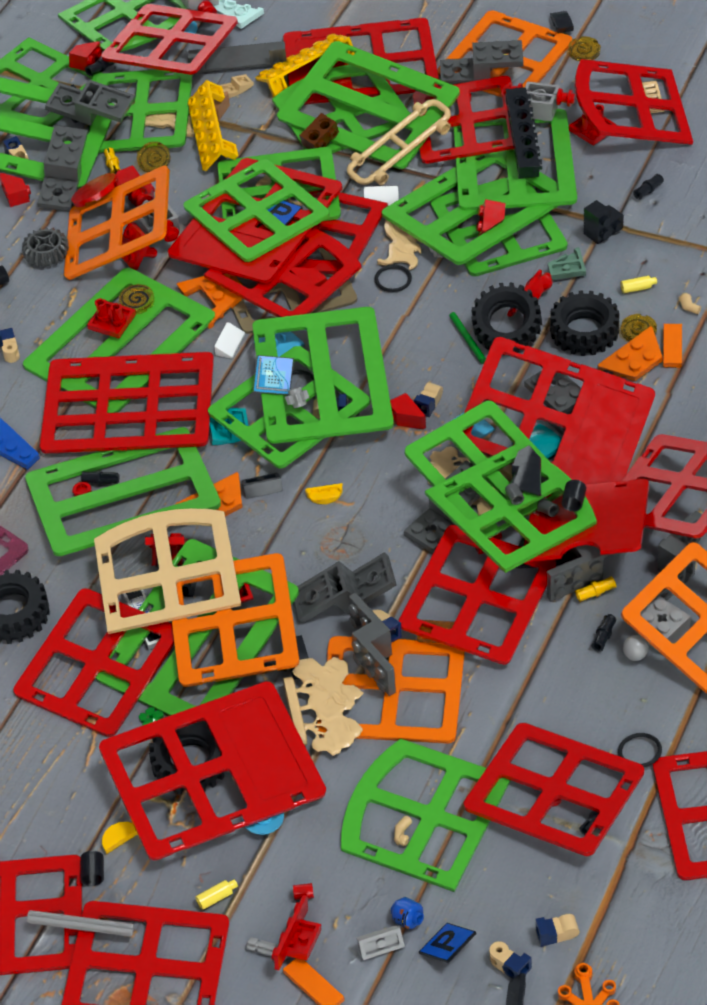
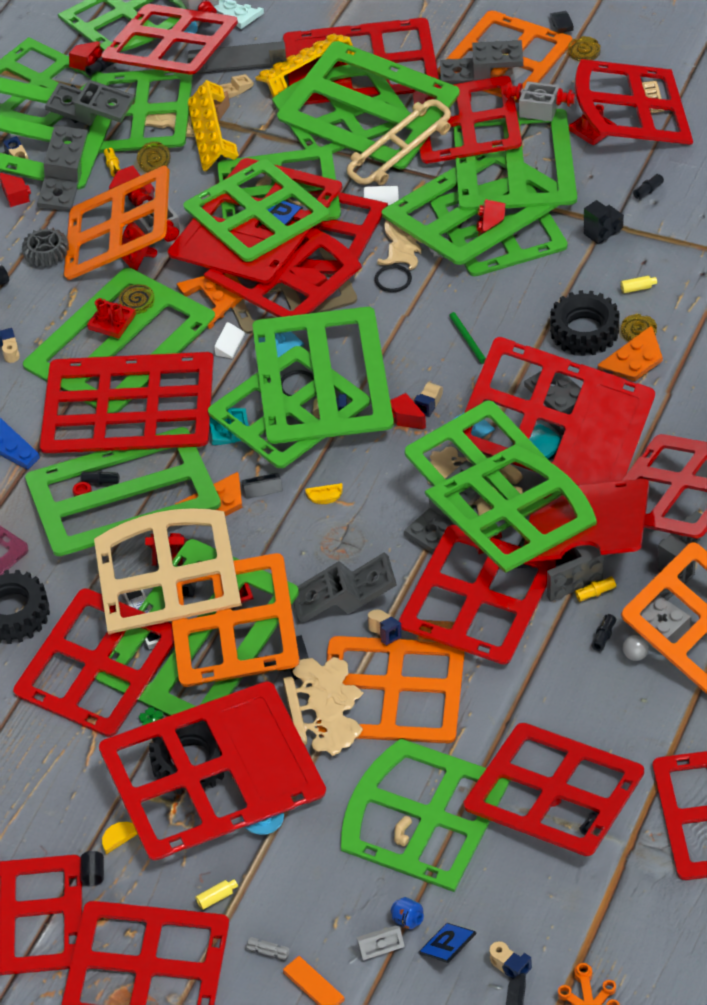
light grey axle [27,910,134,936] -> none
red tile [71,173,118,207] -> none
piece [253,355,294,395] -> none
red bracket [272,895,322,970] -> none
light grey gear [285,386,310,408] -> none
red hinge [293,883,314,900] -> none
reddish brown brick [299,113,339,149] -> none
dark grey bracket [348,593,396,696] -> none
black tyre [471,282,542,353] -> none
dark grey hinge [505,483,524,505] -> none
black brick [506,87,542,179] -> none
red animal [507,269,553,317] -> none
black panel [510,445,541,496] -> none
leg [536,914,580,947] -> none
dark grey hinge [537,499,559,517] -> none
sand green wing [548,247,586,280] -> none
black piece [561,480,587,512] -> none
black tyre [618,733,662,767] -> none
orange tile [663,324,682,368] -> none
tan arm [680,293,701,315] -> none

